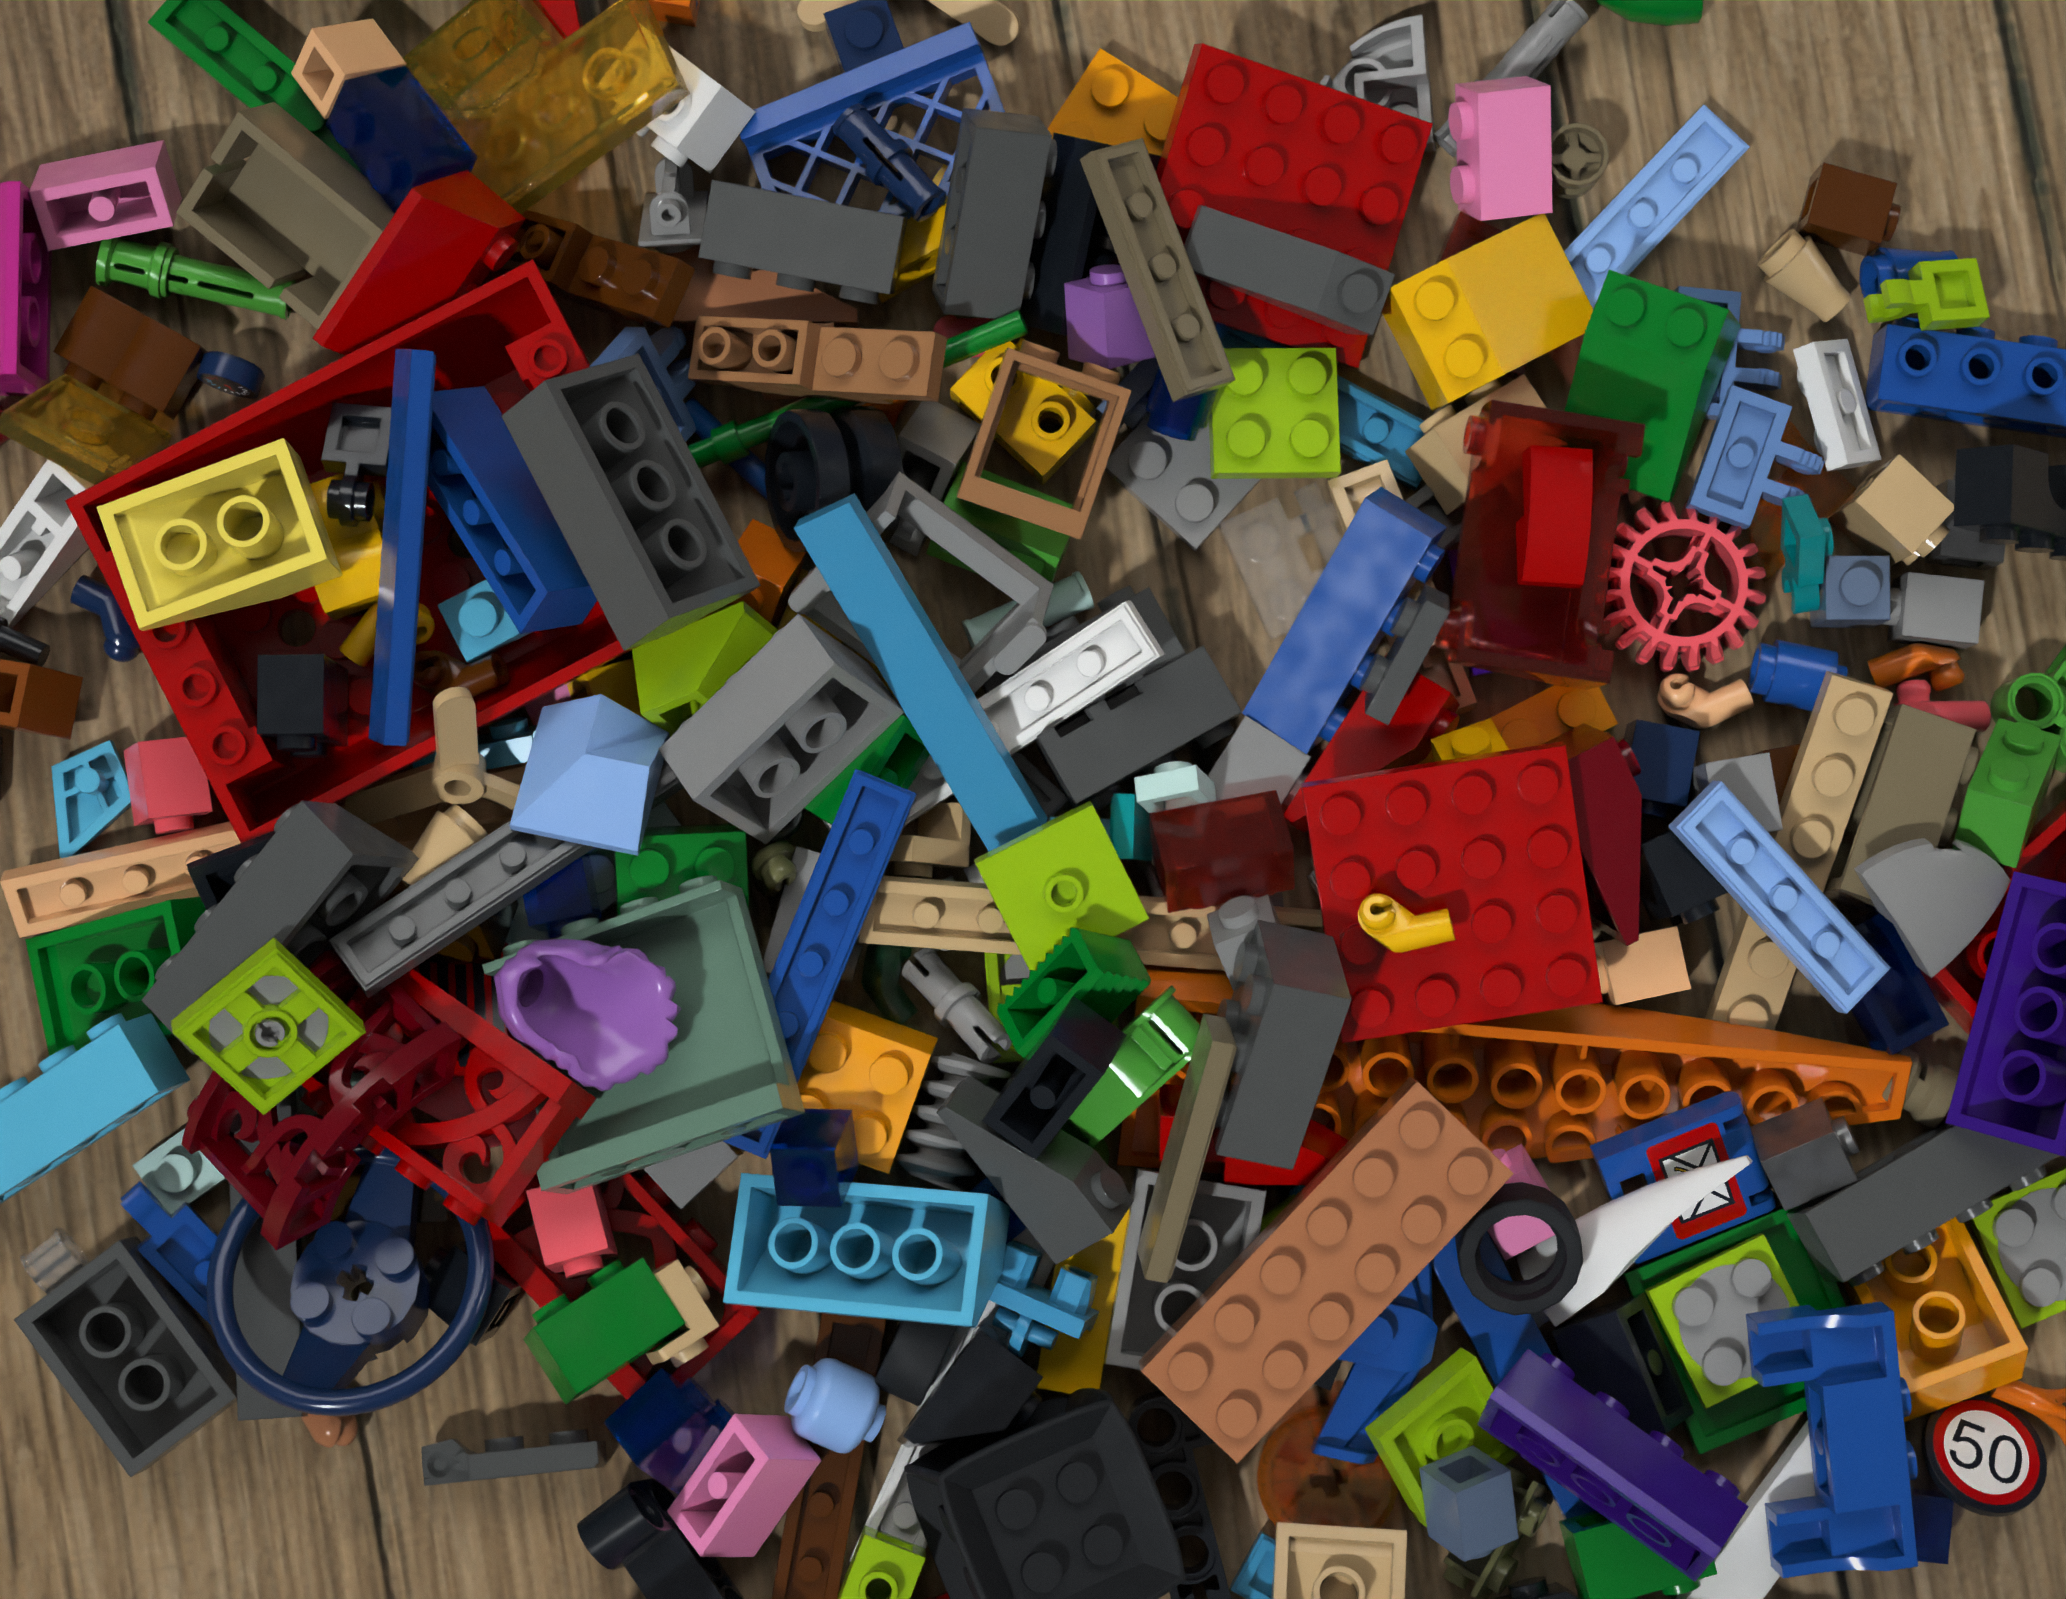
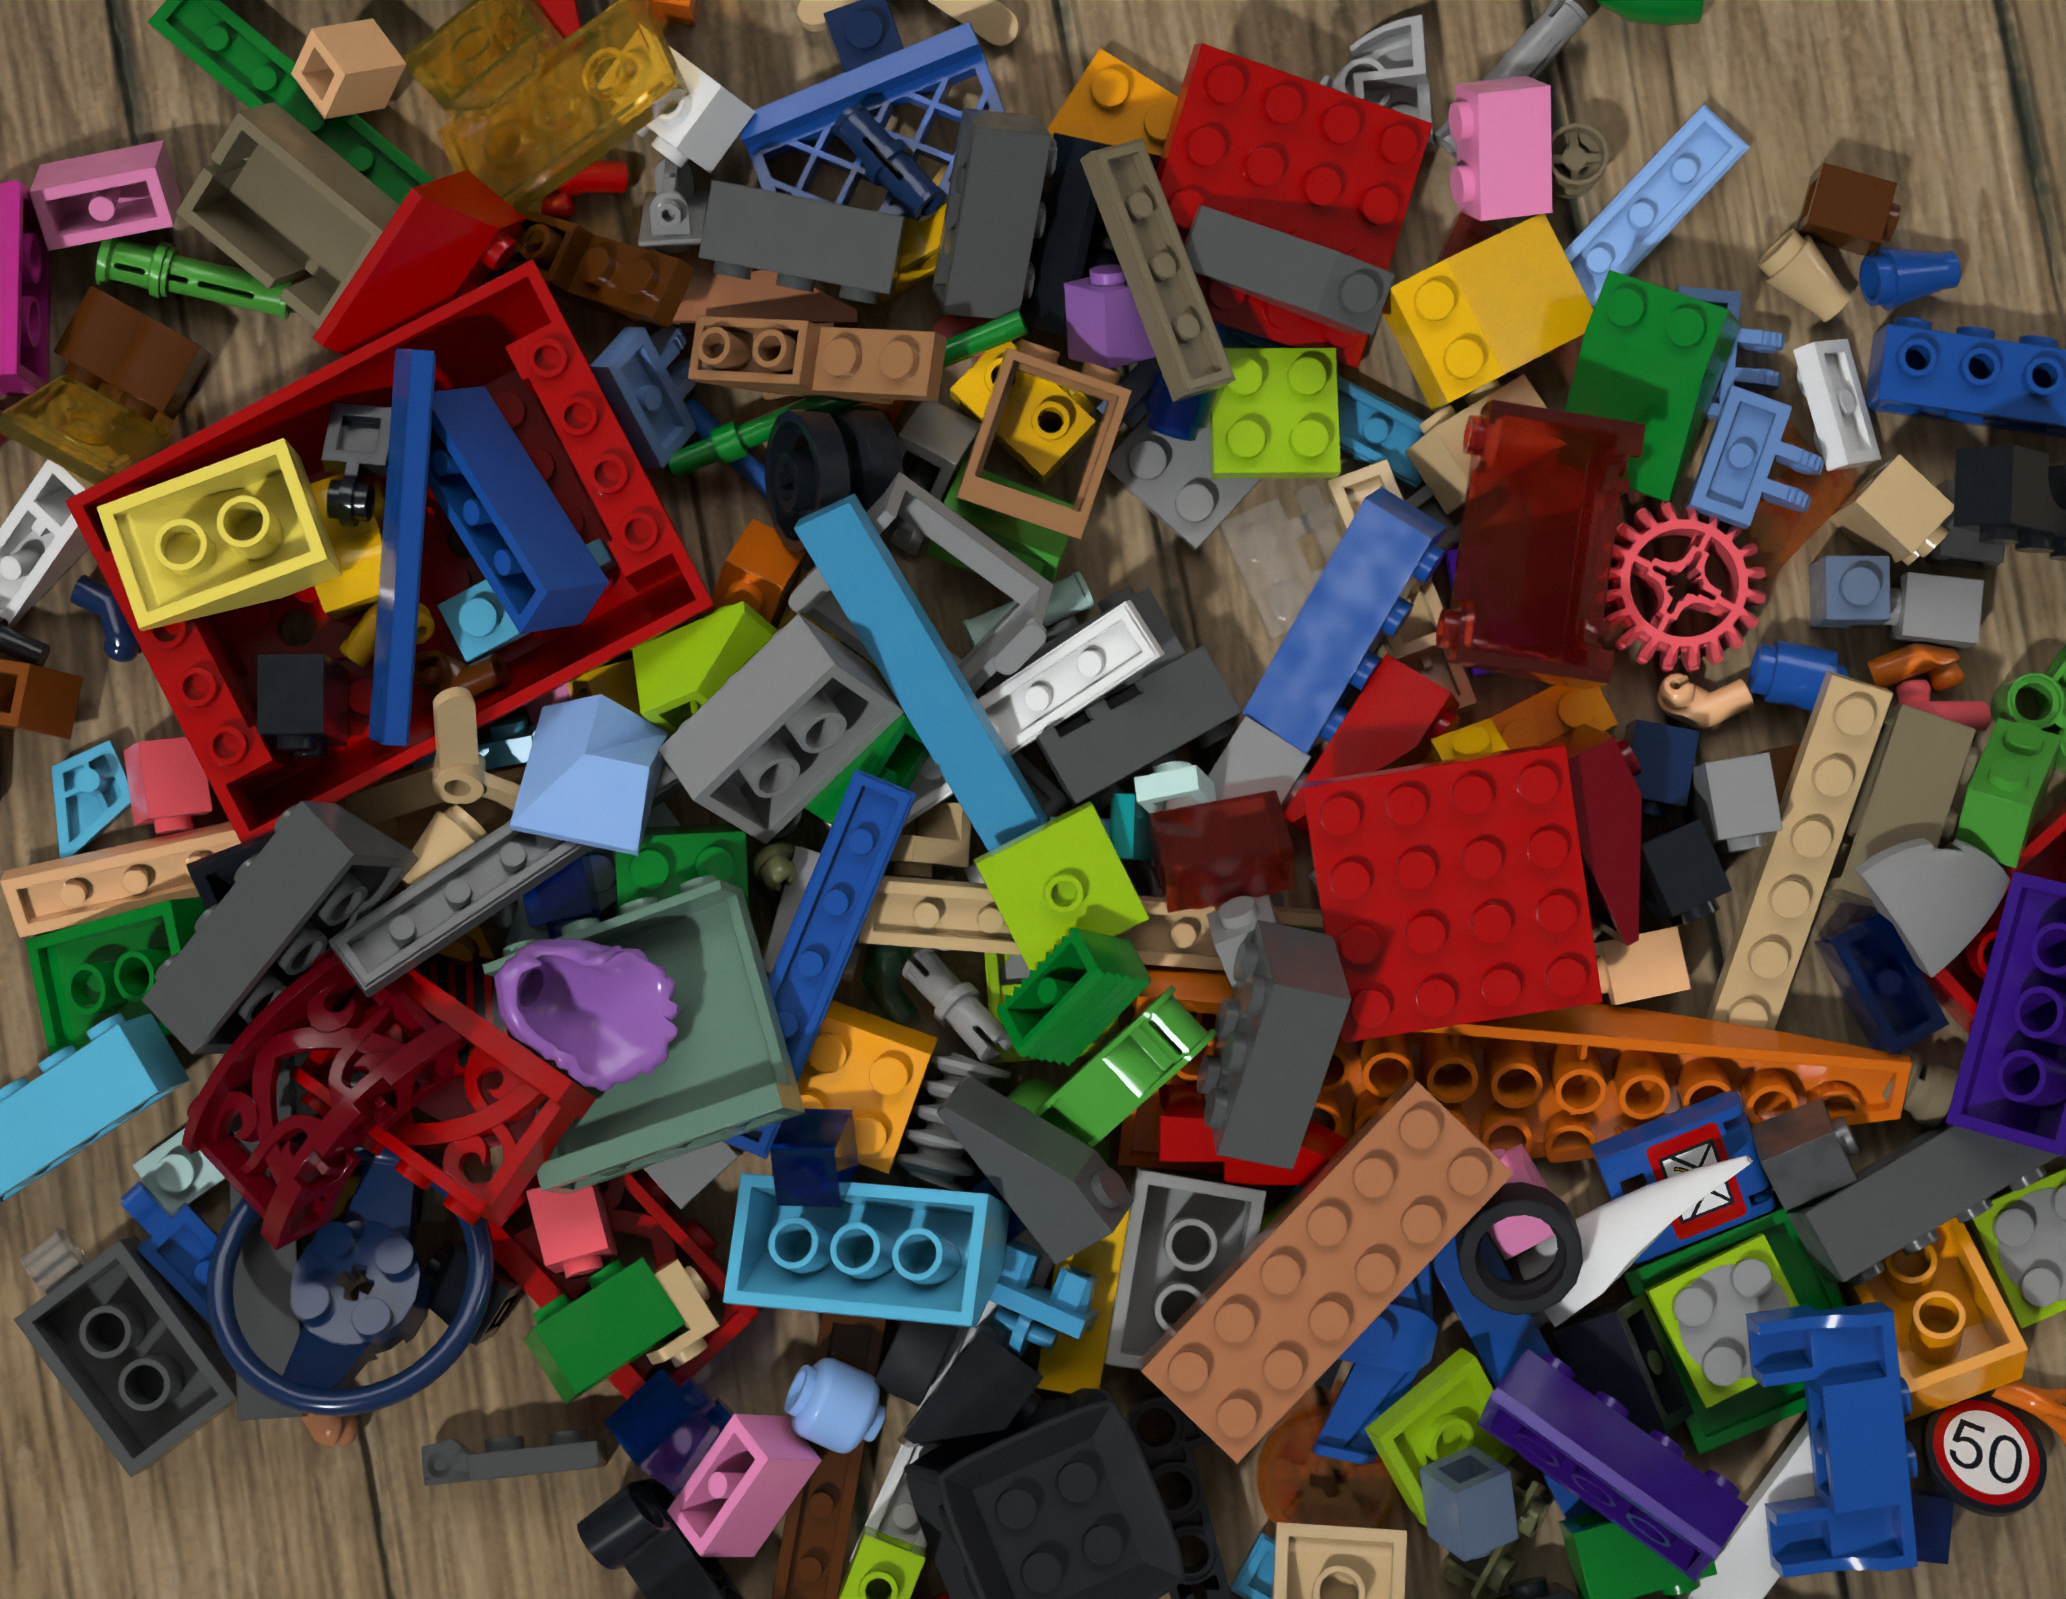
lime piece [171,937,366,1115] -> none
dark blue tile [197,351,265,399] -> none
clear blue brick [326,66,478,213] -> none
dark grey slope [501,354,761,651] -> none
black brick [982,996,1127,1160] -> none
dark tan tile [1137,1013,1237,1283] -> none
yellow arm [1358,893,1455,953] -> none
dark grey plate [1359,584,1450,725] -> none
red slope [1516,445,1593,589] -> none
light blue tile [1668,780,1891,1014] -> none
teal plate [1780,494,1834,614] -> none
lime plate [1863,258,1990,331] -> none
none -> red arm [537,161,628,220]

